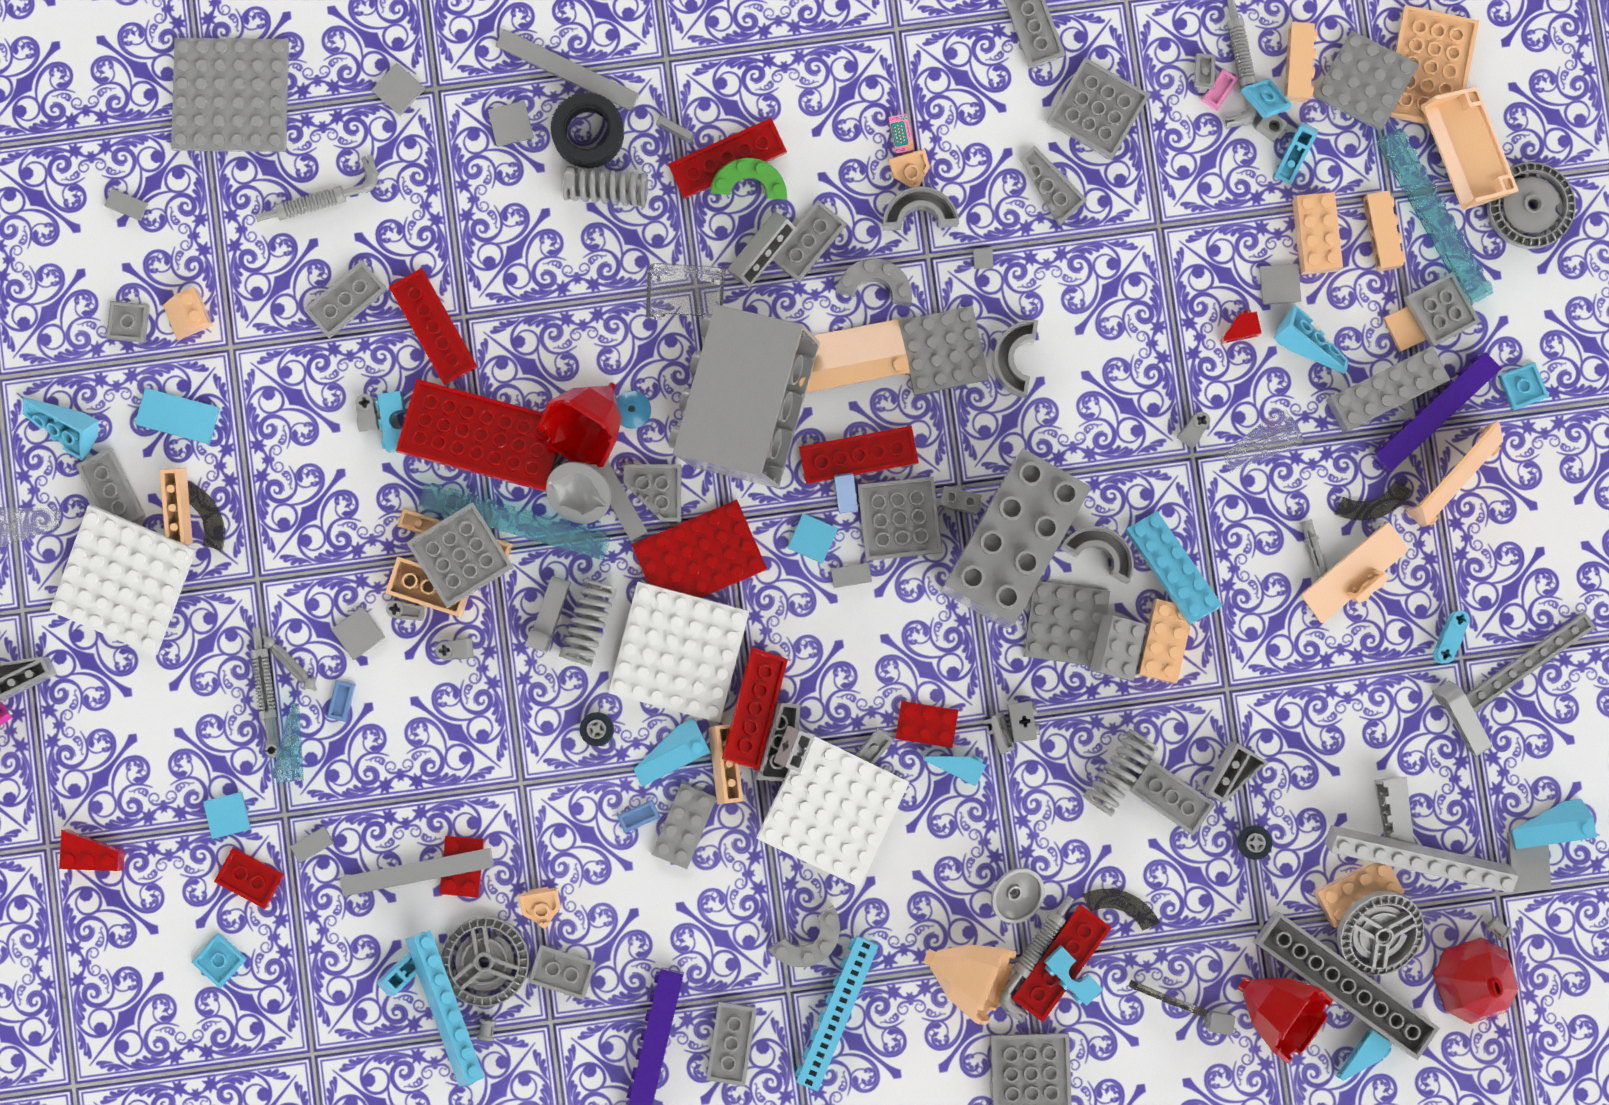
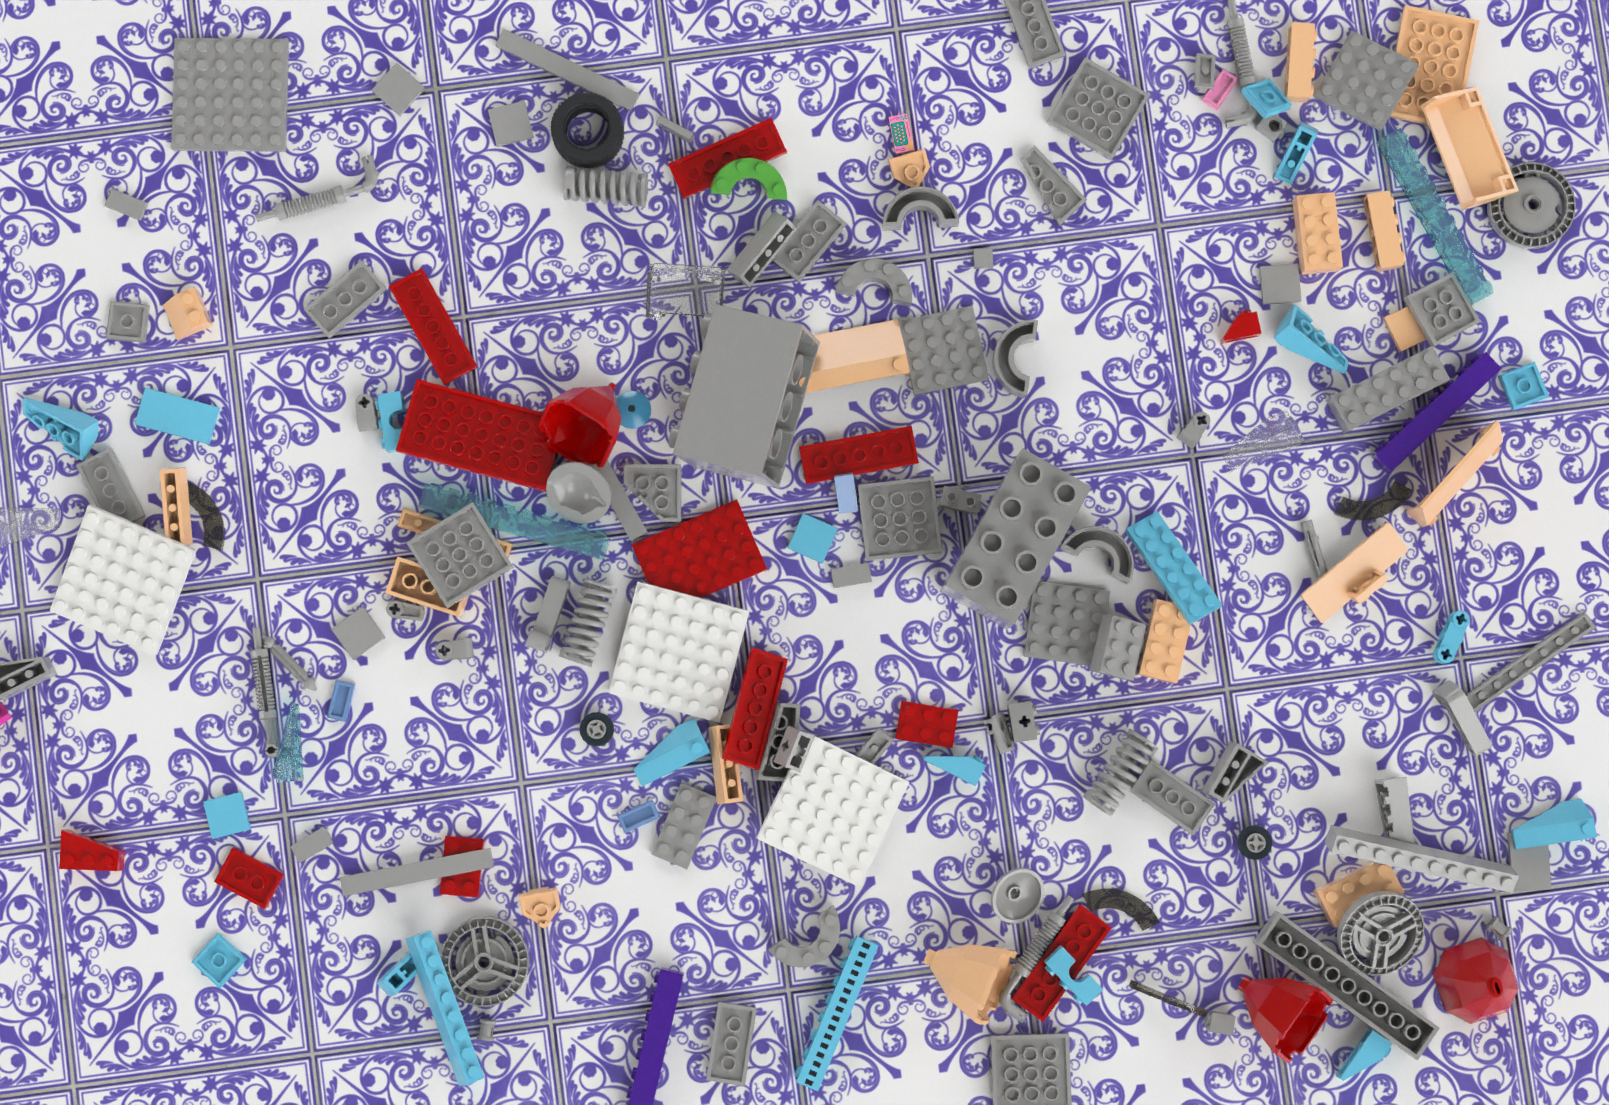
light grey plate [528,944,596,1000] -> none

